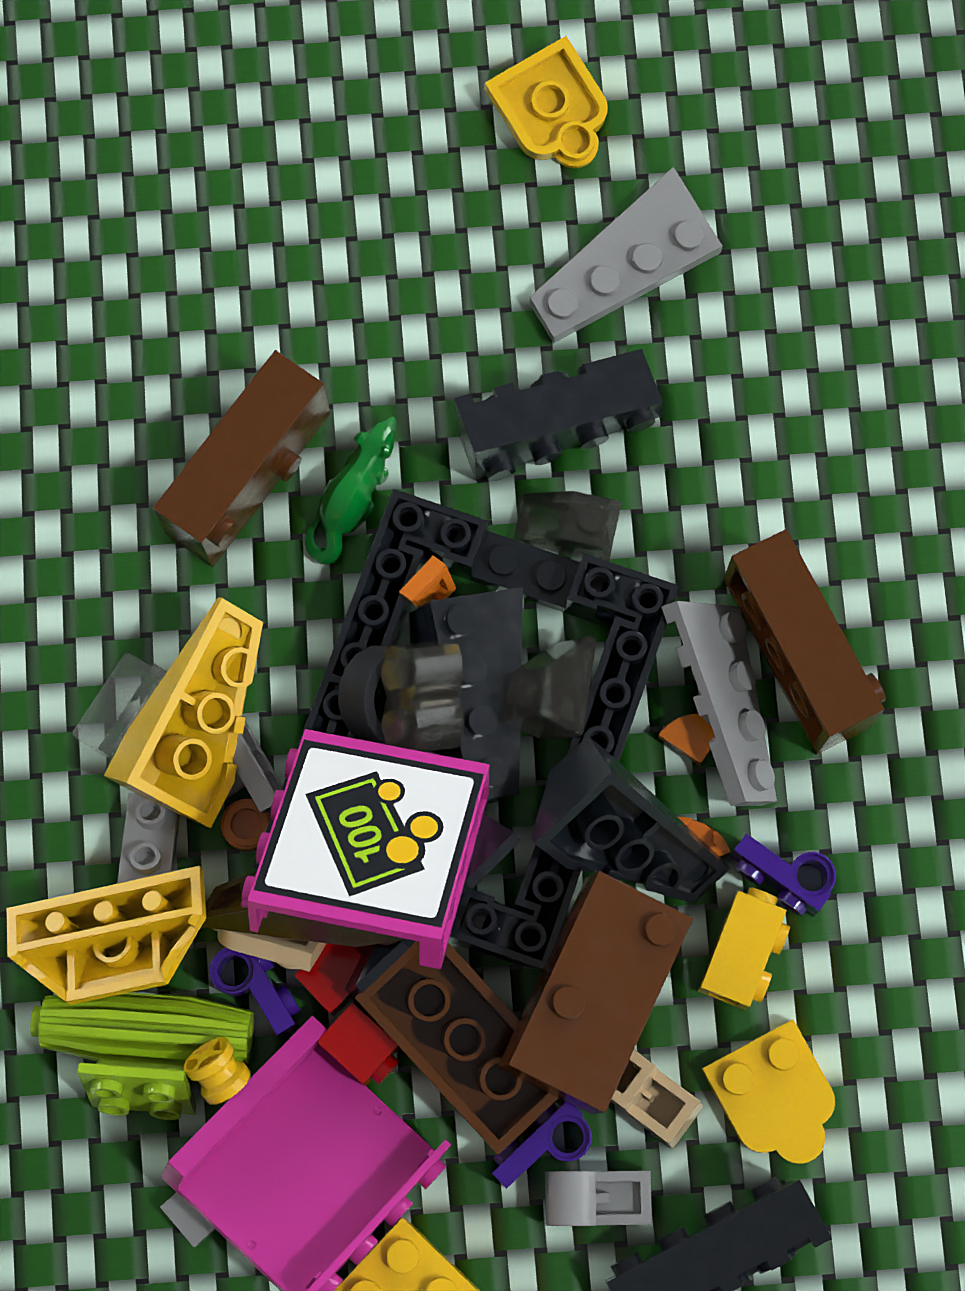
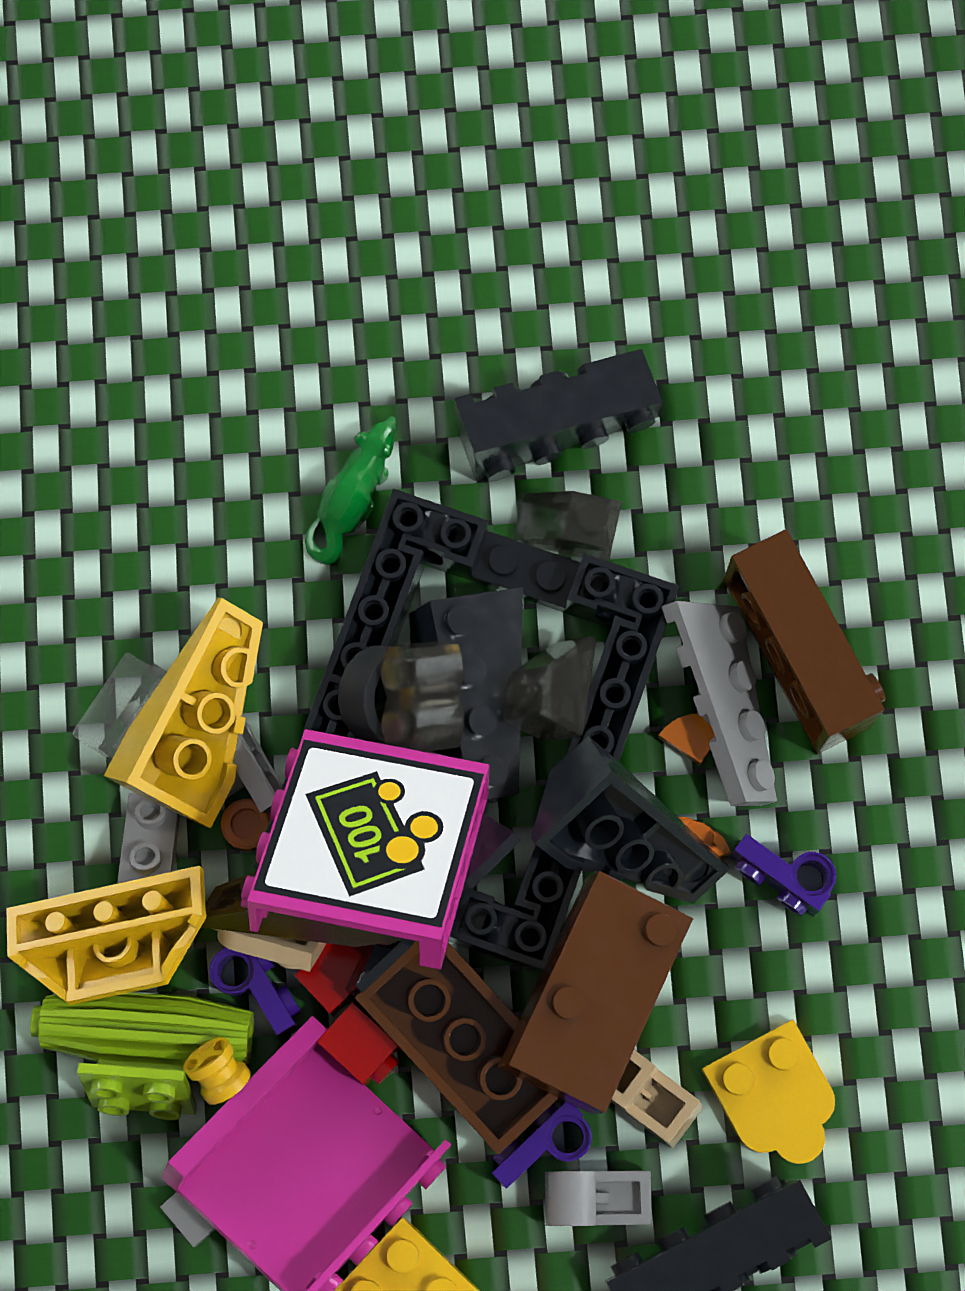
reddish brown brick [153,350,331,567] -> none
orange tile [399,556,456,607] -> none
yellow plate [484,36,608,168] -> none
light grey wing [529,167,722,344] -> none
yellow brick [697,888,790,1011] -> none

